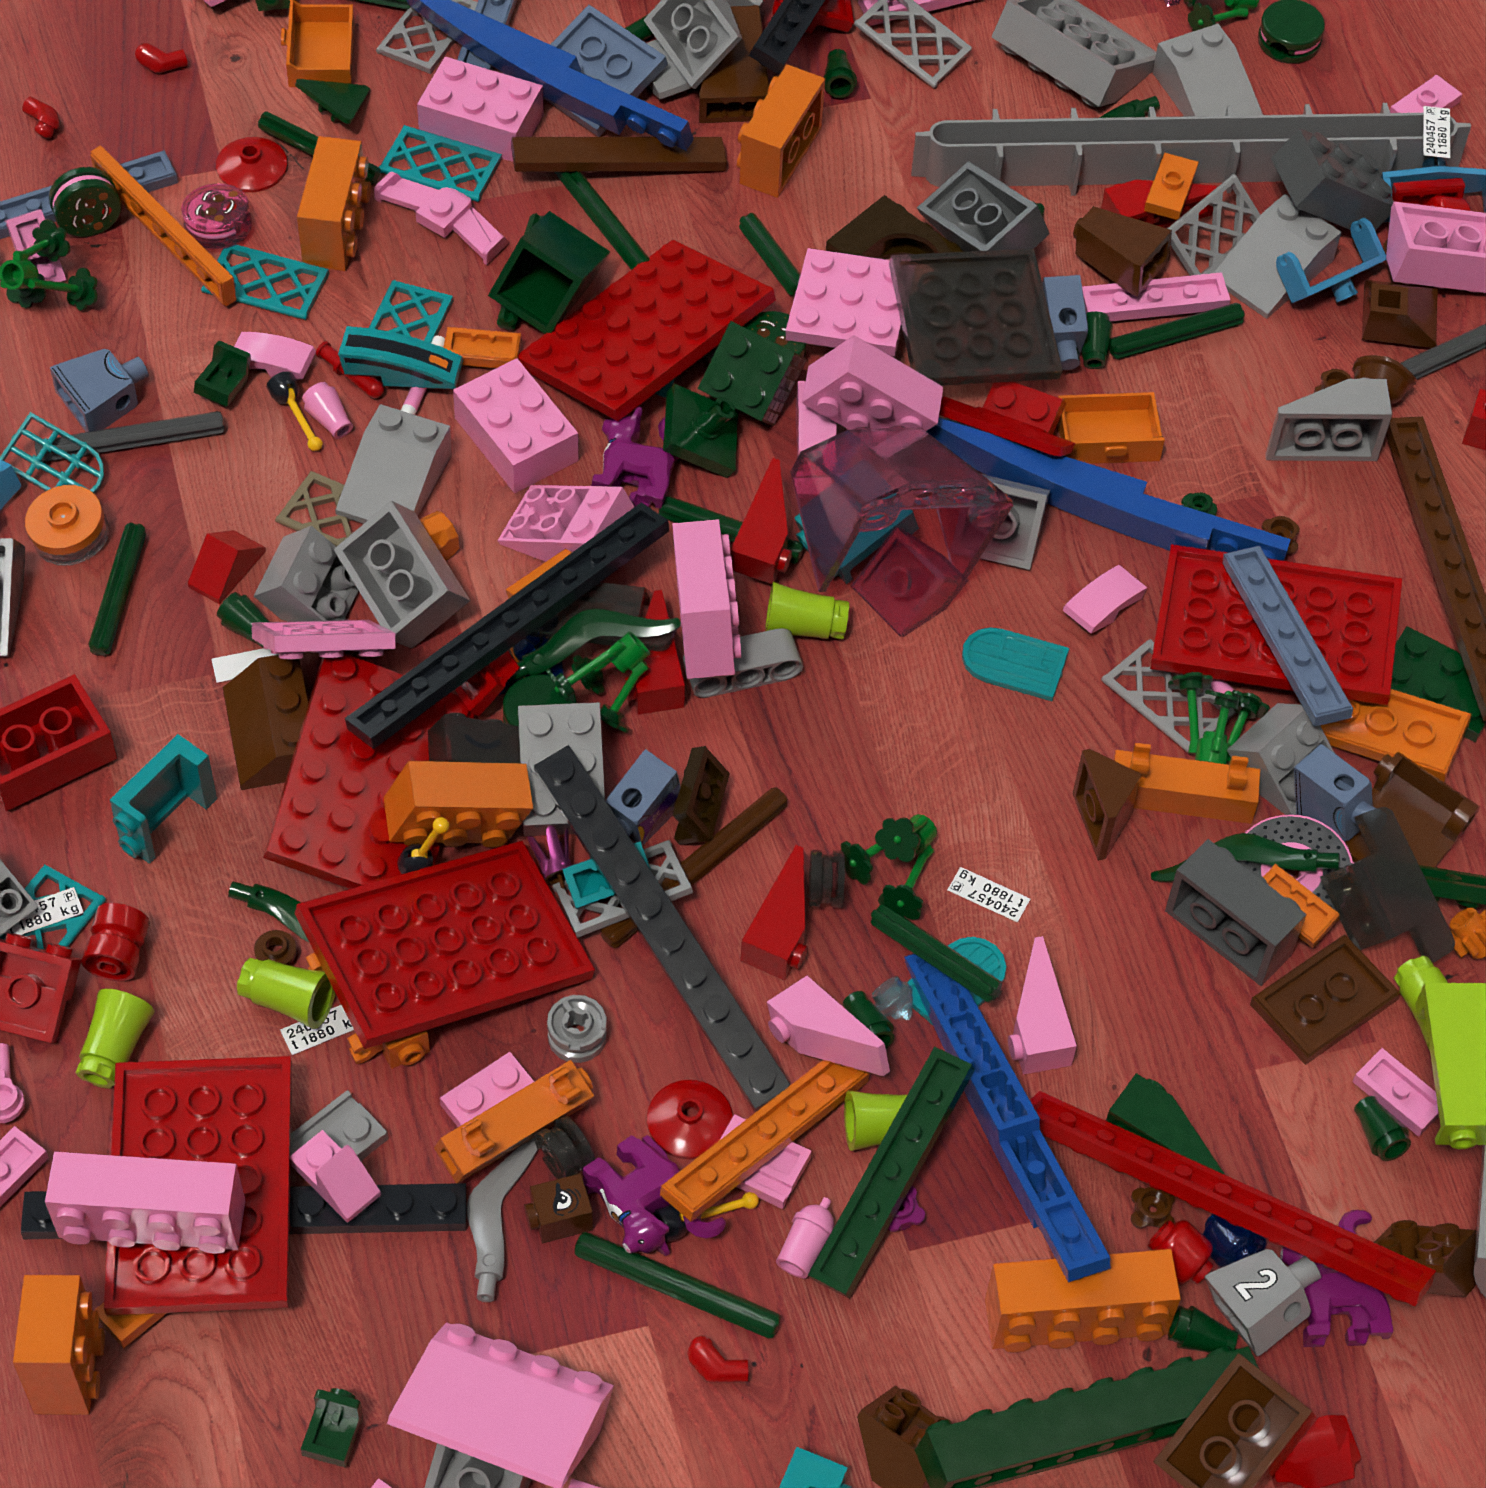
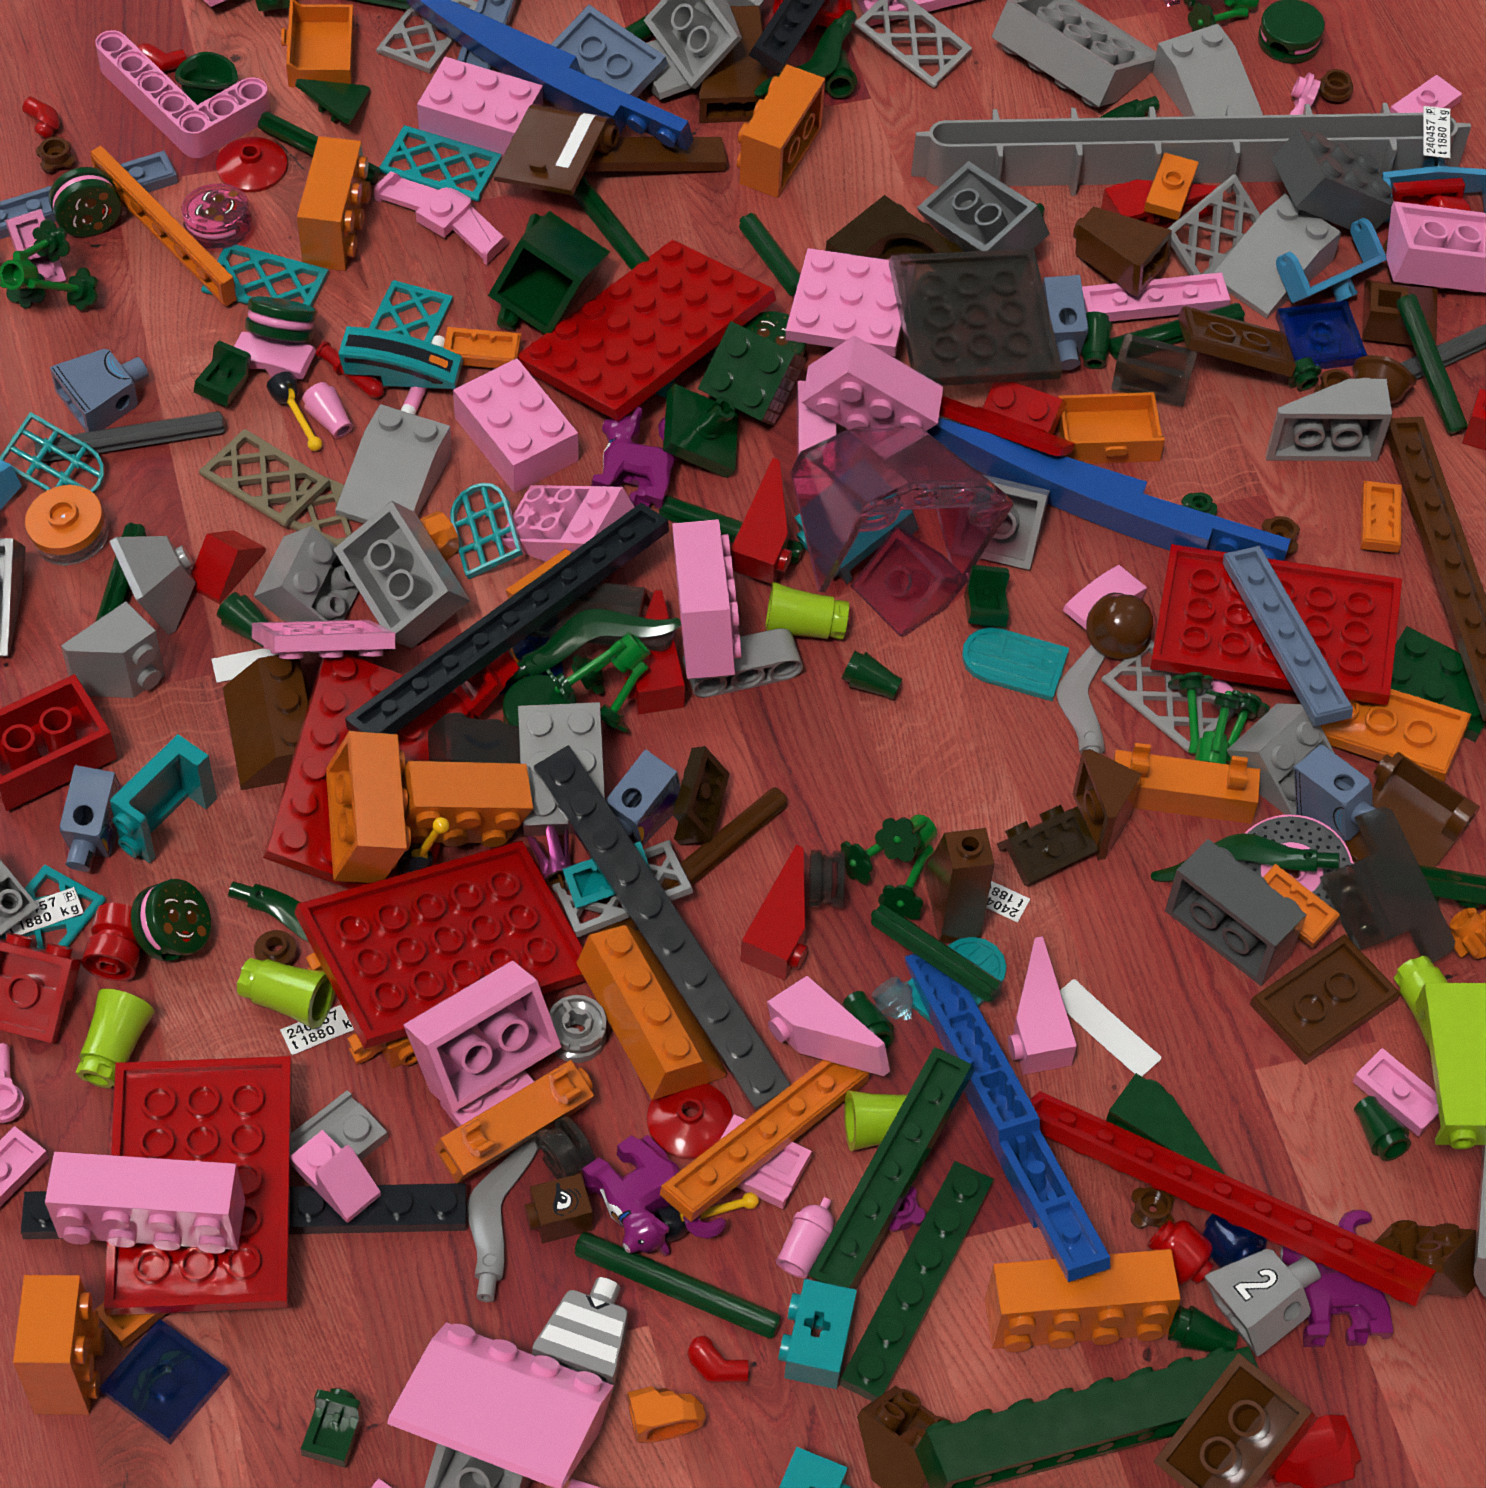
none -> reddish brown plate [36,137,76,172]
none -> sand blue torso [60,765,122,872]
none -> light grey slope [61,601,165,698]
none -> bright pink beam [95,30,270,158]
none -> clear blue tile [99,1319,230,1445]
none -> light grey slope [109,536,196,635]
none -> dark green head [130,879,211,961]
none -> dark green helmet [175,52,238,105]
none -> dark tan window [199,429,330,527]
none -> dark green head [245,296,317,342]
none -> orange brick [326,731,411,883]
none -> bright pink brick [404,960,562,1113]
none -> teal window [450,483,524,579]
none -> reddish brown door [493,104,619,195]
none -> torso [532,1277,628,1394]
none -> orange slope [576,925,727,1100]
none -> orange rock [627,1386,706,1443]
none -> dark green piece [754,10,857,97]
none -> teal brick [778,1279,857,1390]
none -> dark green plate [840,1161,994,1402]
none -> dark green cone [841,651,903,700]
none -> reddish brown slope [924,828,995,944]
none -> dark green bracket [964,565,1010,627]
none -> dark brown bracket [997,805,1098,885]
none -> light grey piece [1057,645,1105,754]
none -> white sticker [1060,979,1161,1076]
none -> reddish brown helmet [1086,592,1153,659]
none -> clear smoke brick [1111,333,1197,407]
none -> reddish brown tile [1178,306,1296,377]
none -> clear blue tile [1275,300,1367,369]
none -> dark green plate [1287,357,1322,391]
none -> bright pink plate [1290,72,1321,115]
none -> reddish brown plate [1319,69,1353,102]
none -> orange plate [1360,481,1402,553]
none -> dark green axle [1396,294,1468,434]

